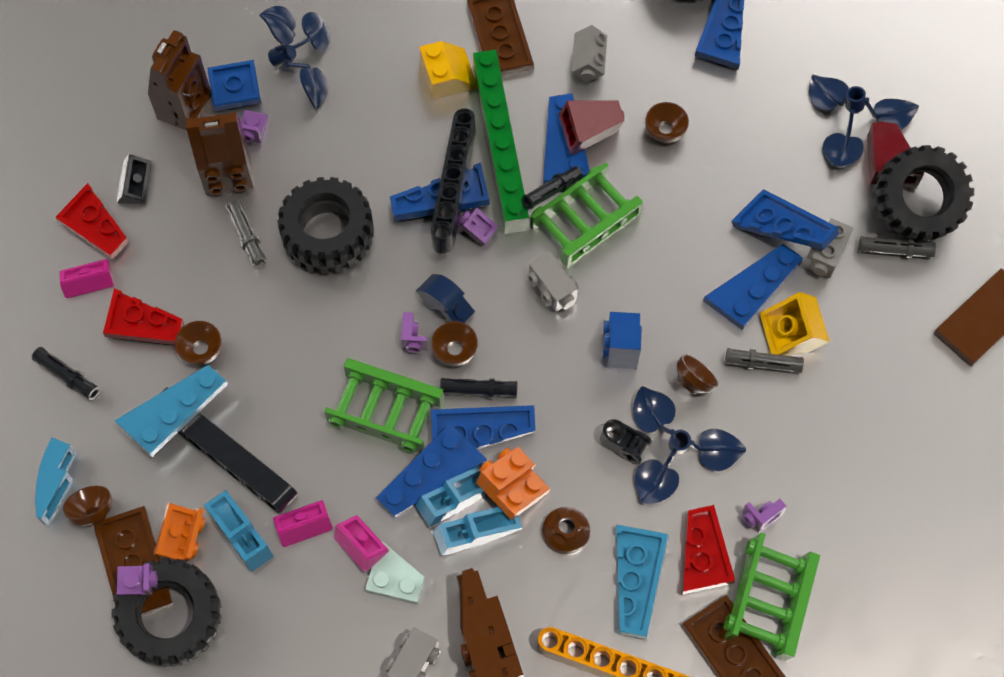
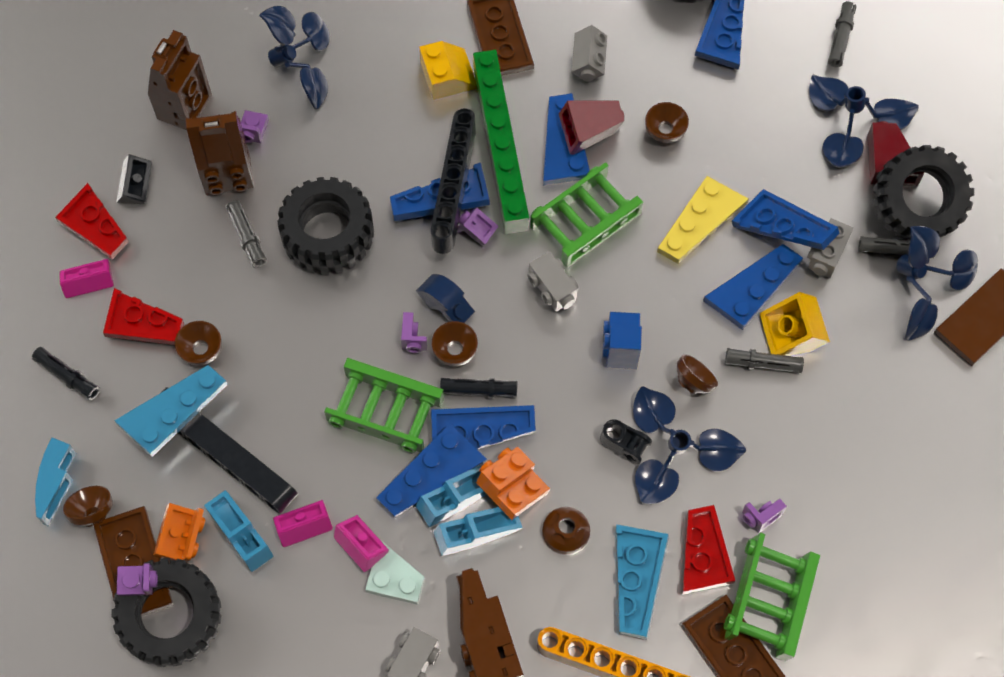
blue plate [207,60,261,111] -> none
black pin [522,166,583,210] -> none
none -> light yellow wing [657,176,749,264]
none -> dark grey pin [828,1,857,67]
none -> dark blue plant [896,226,978,340]

